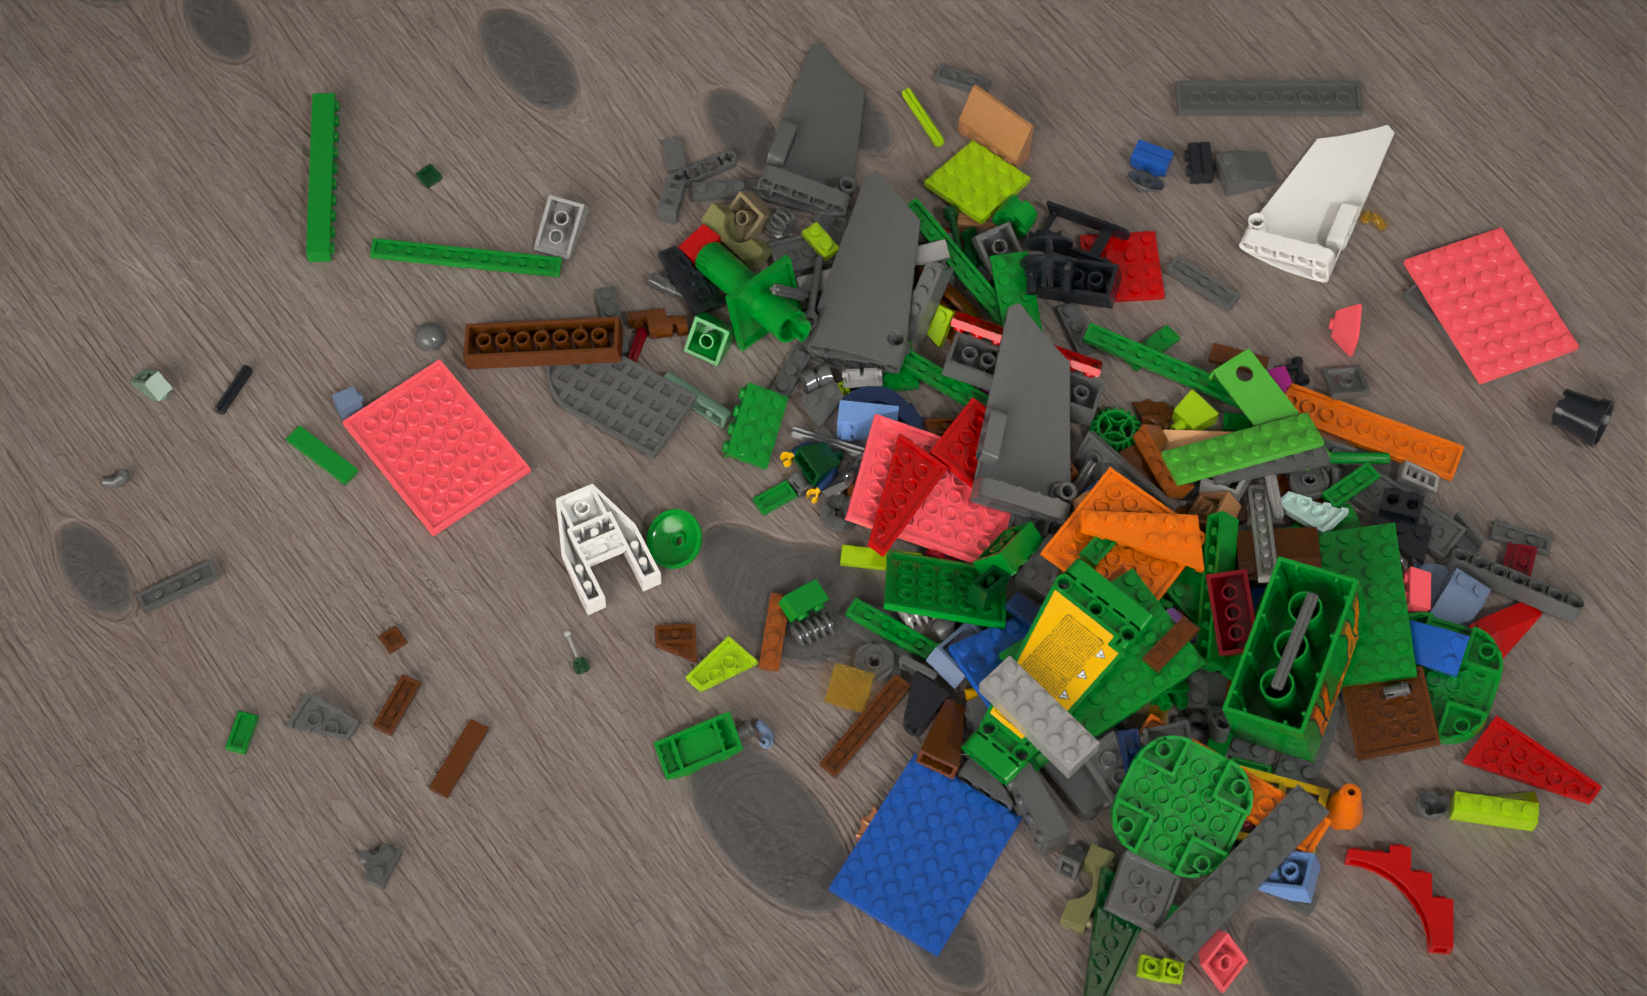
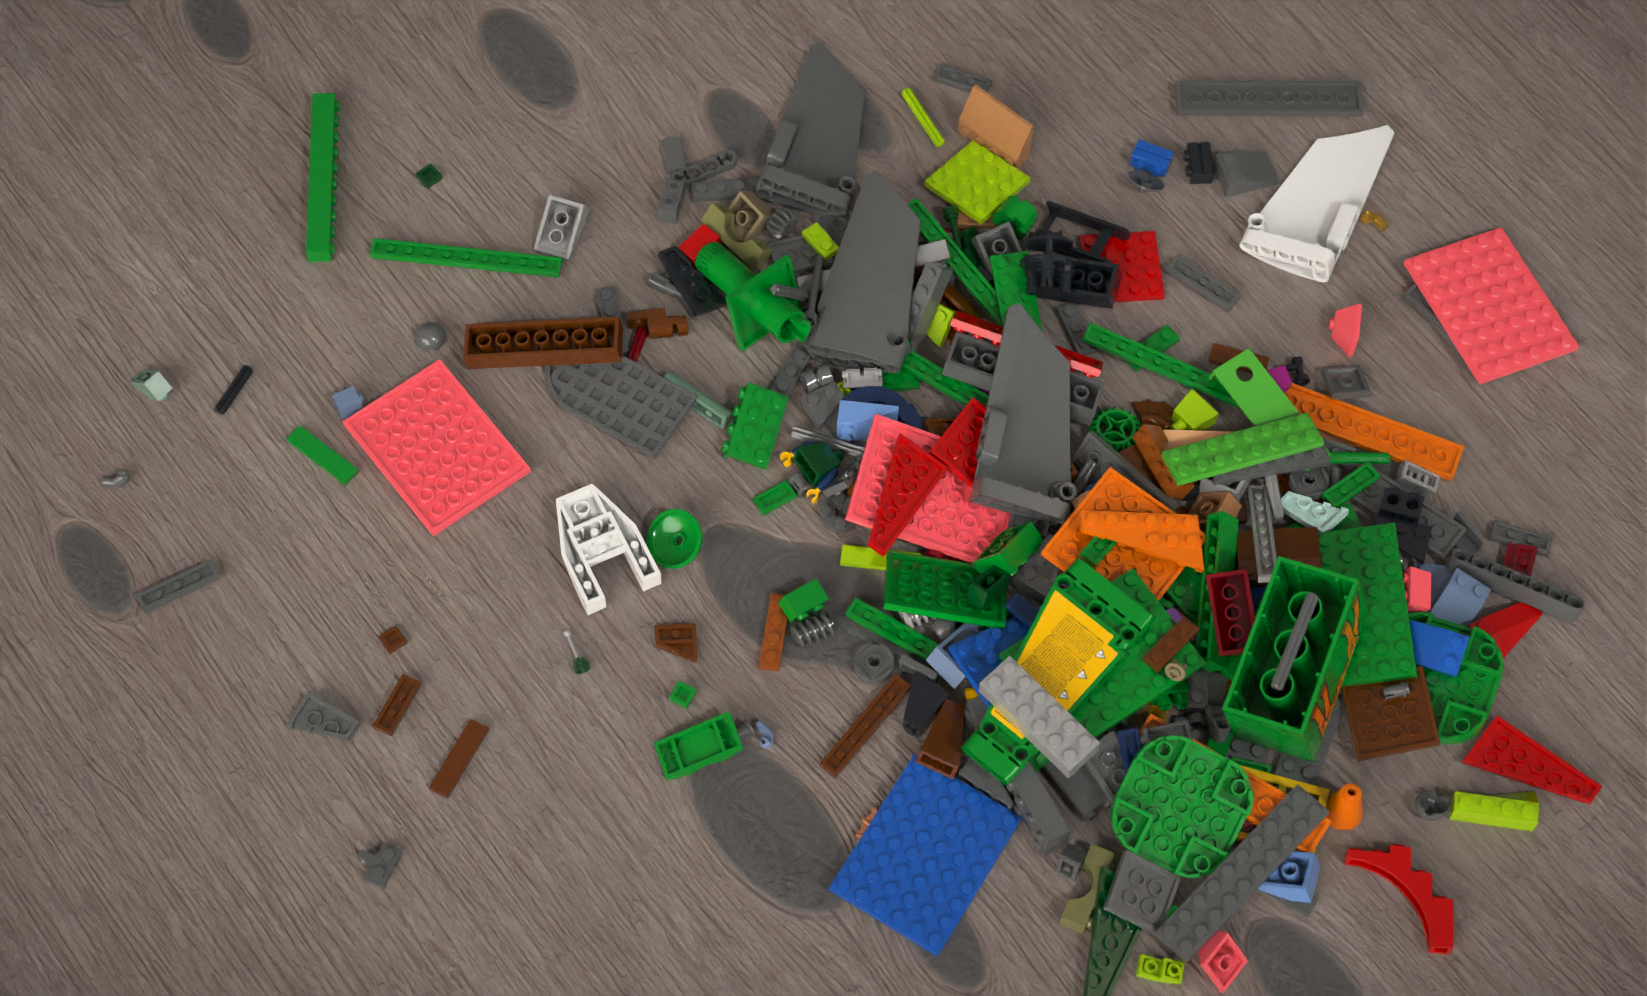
green tile [225,710,259,755] -> none
green slope [683,312,735,366] -> none
lime wing [686,636,758,692] -> none
clear yellow tile [824,663,875,713] -> none
green tile [1222,412,1254,432] -> none
black piece [1551,388,1615,448] -> none
none -> green plate [669,681,697,709]
none -> dark tan plate [1165,658,1187,681]

